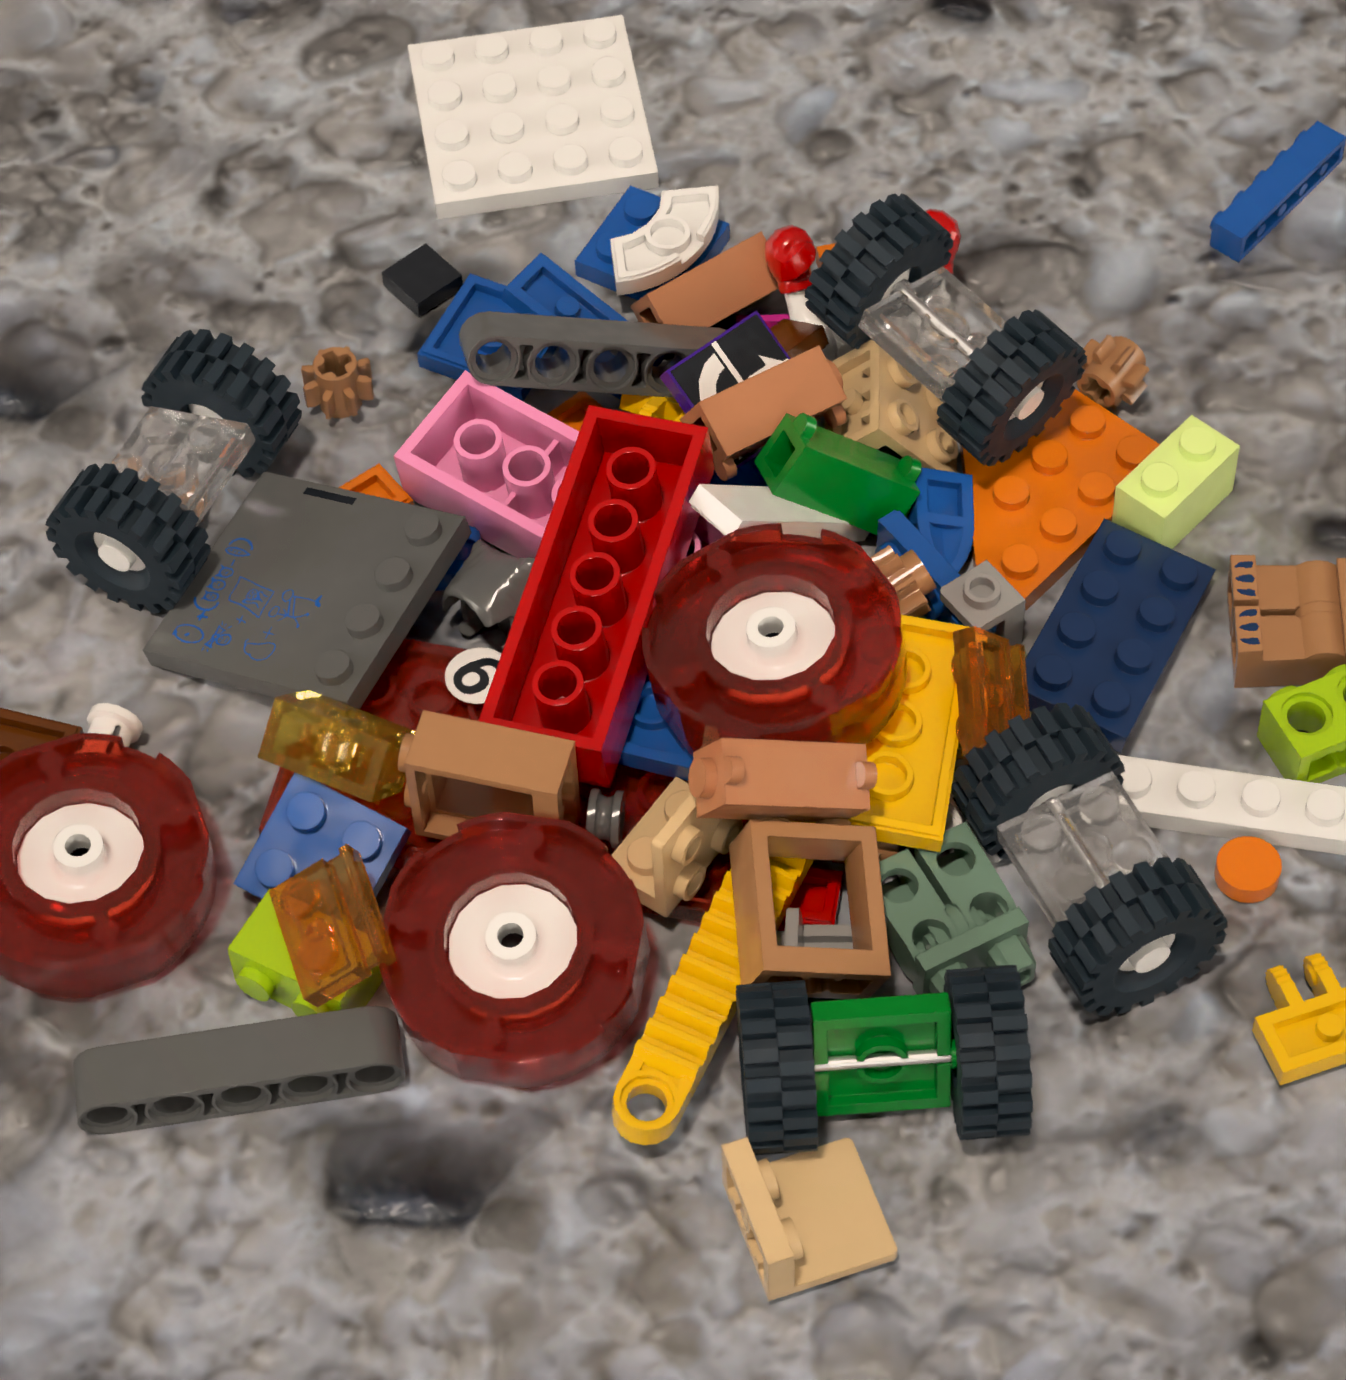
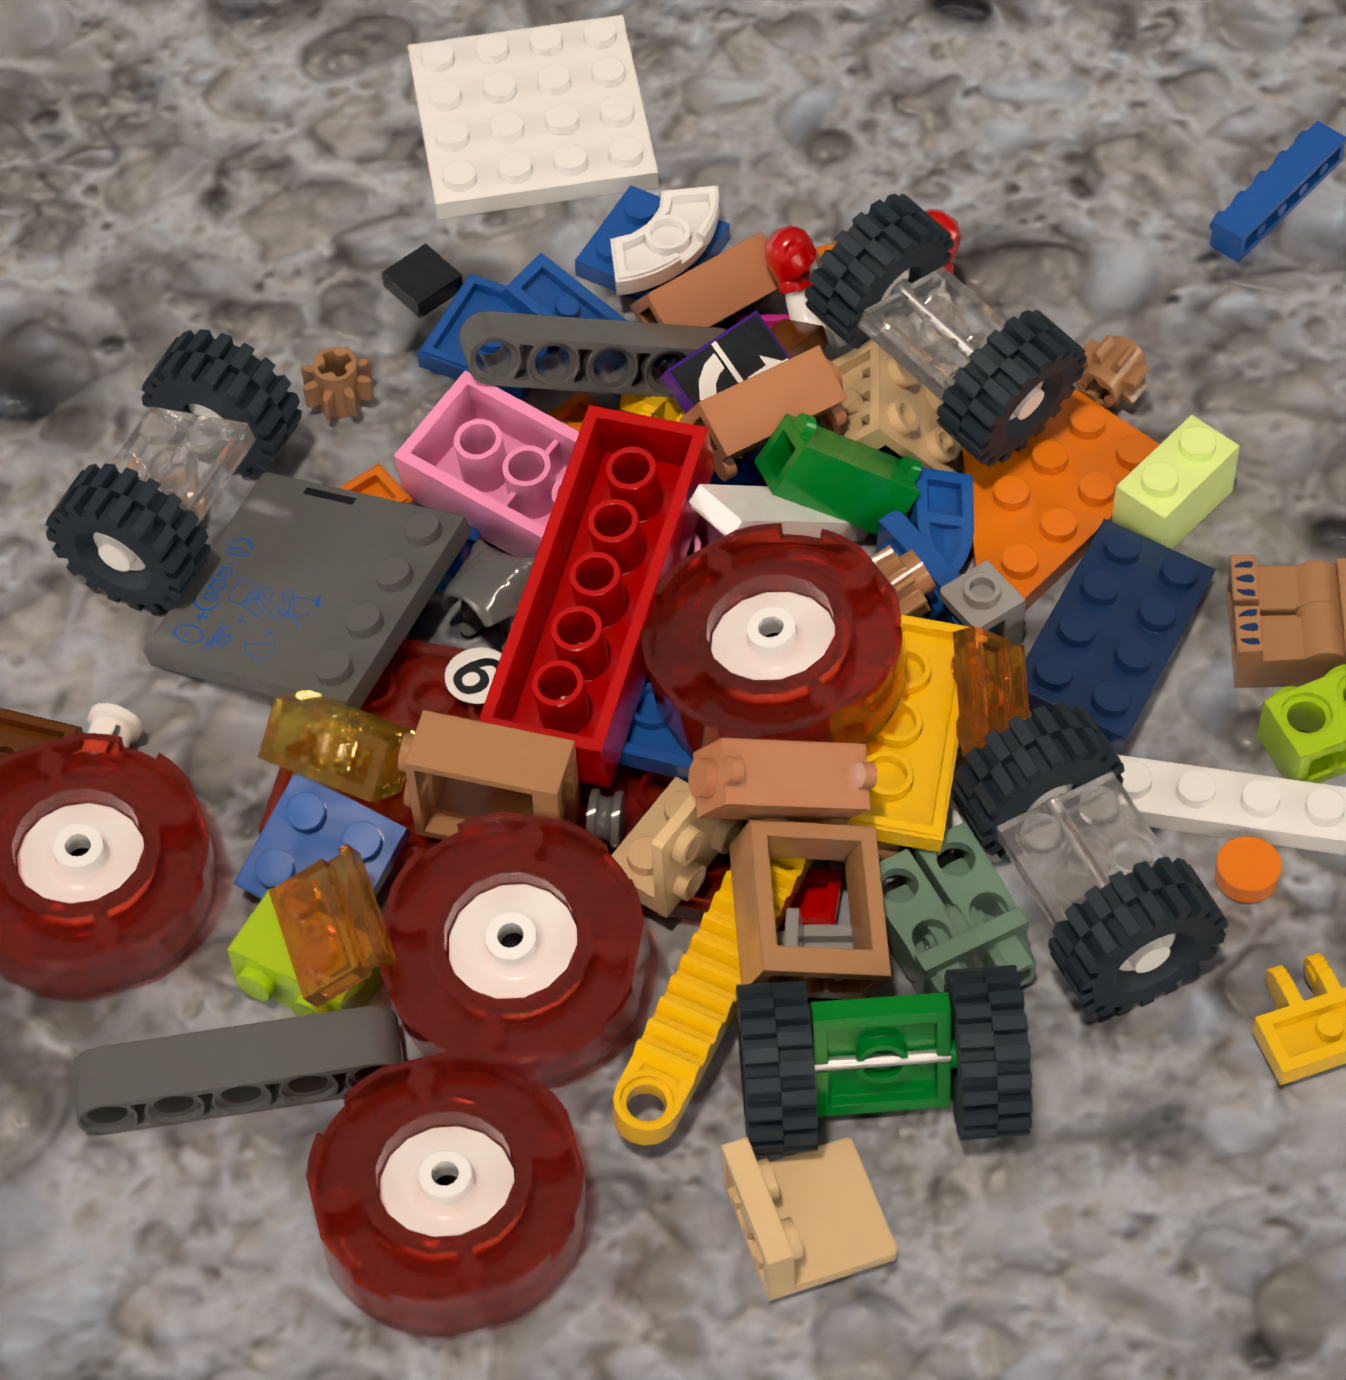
none -> clear red piece [306,1051,588,1337]

